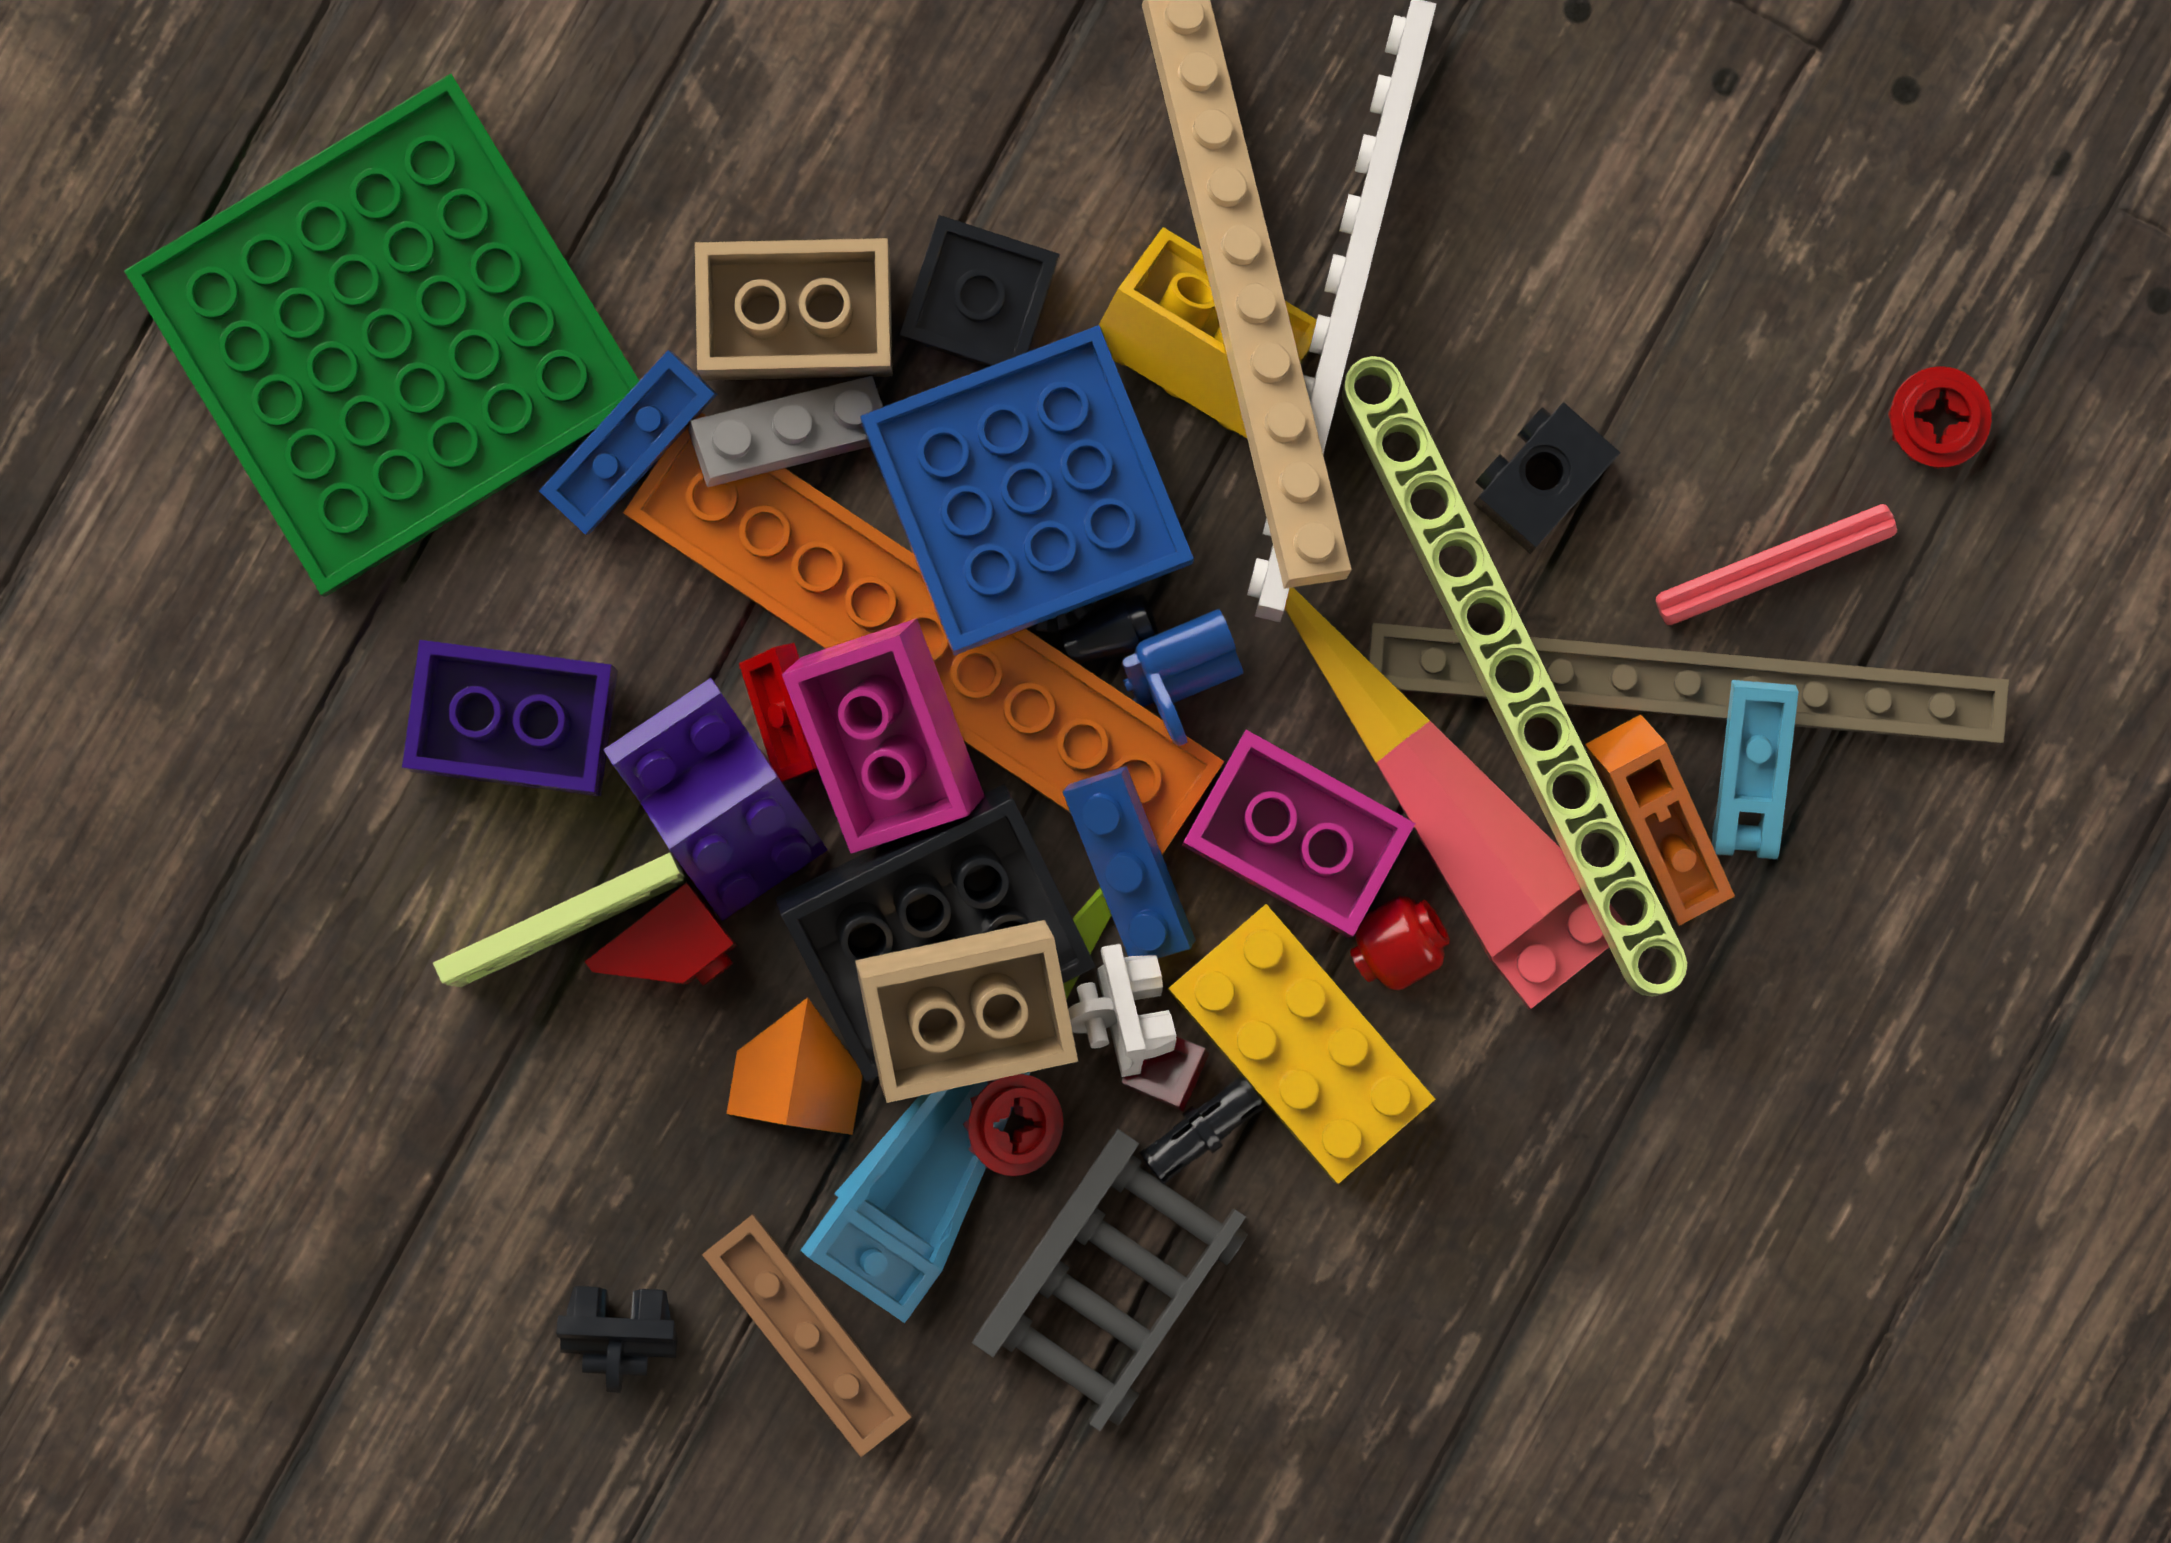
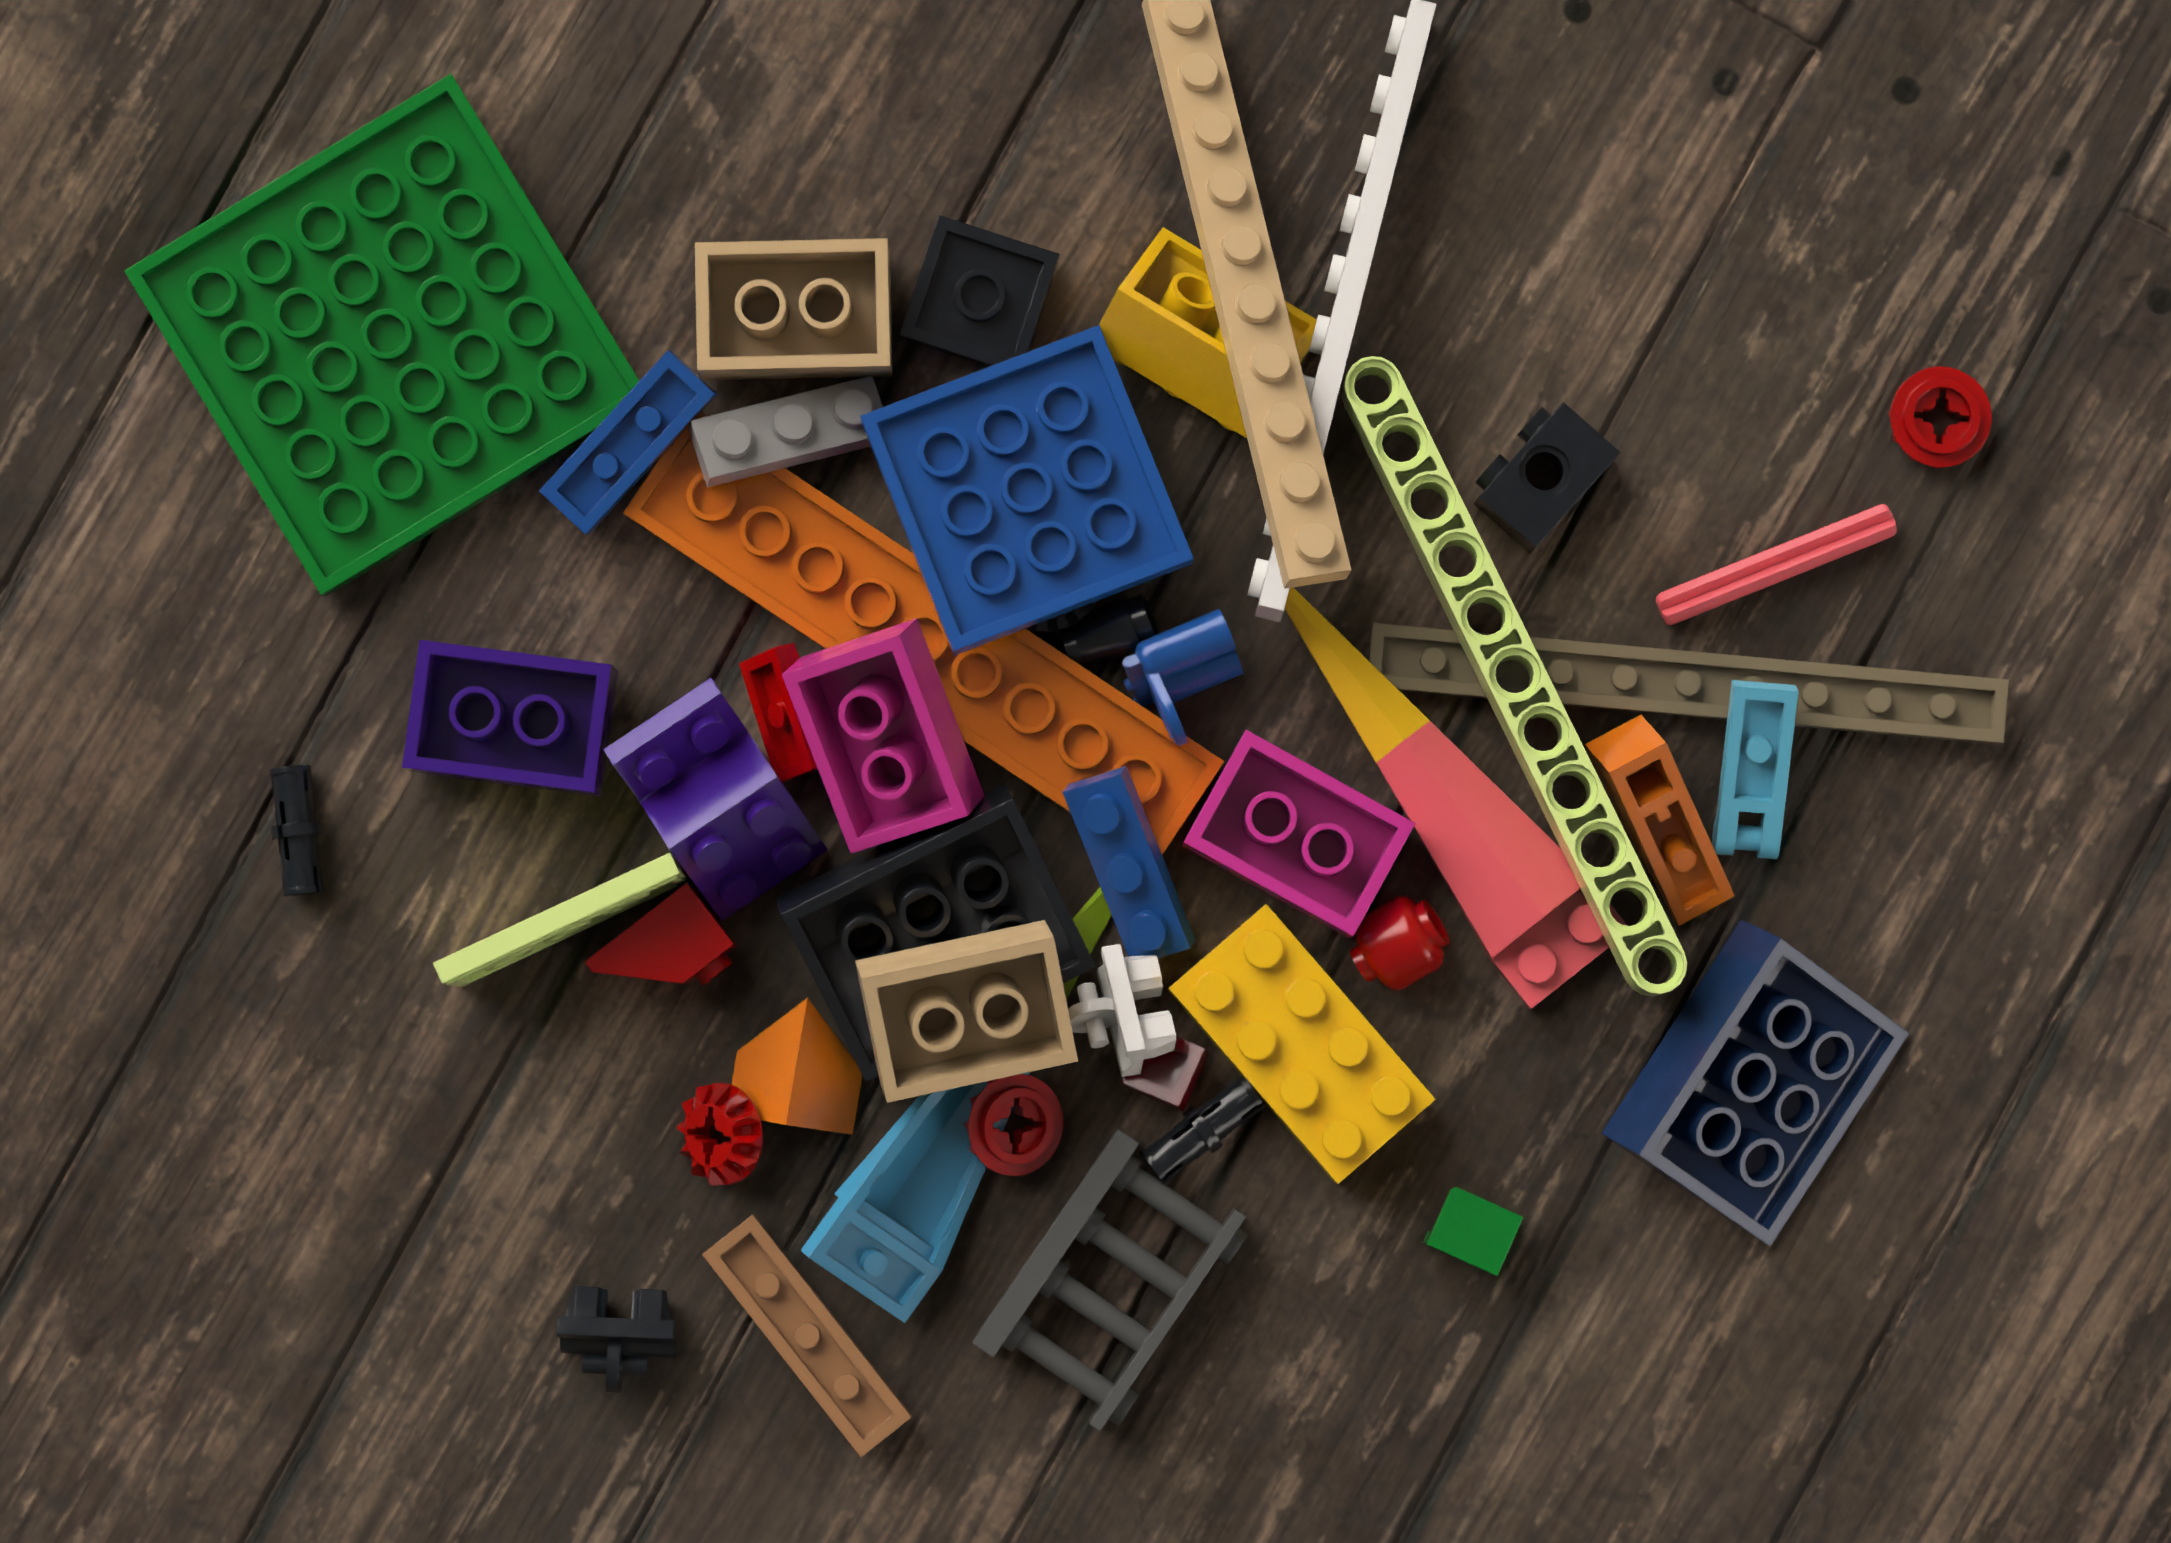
none -> black pin [269,765,325,897]
none -> red gear [675,1082,763,1186]
none -> green panel [1423,1187,1524,1276]
none -> dark blue slope [1601,920,1909,1246]

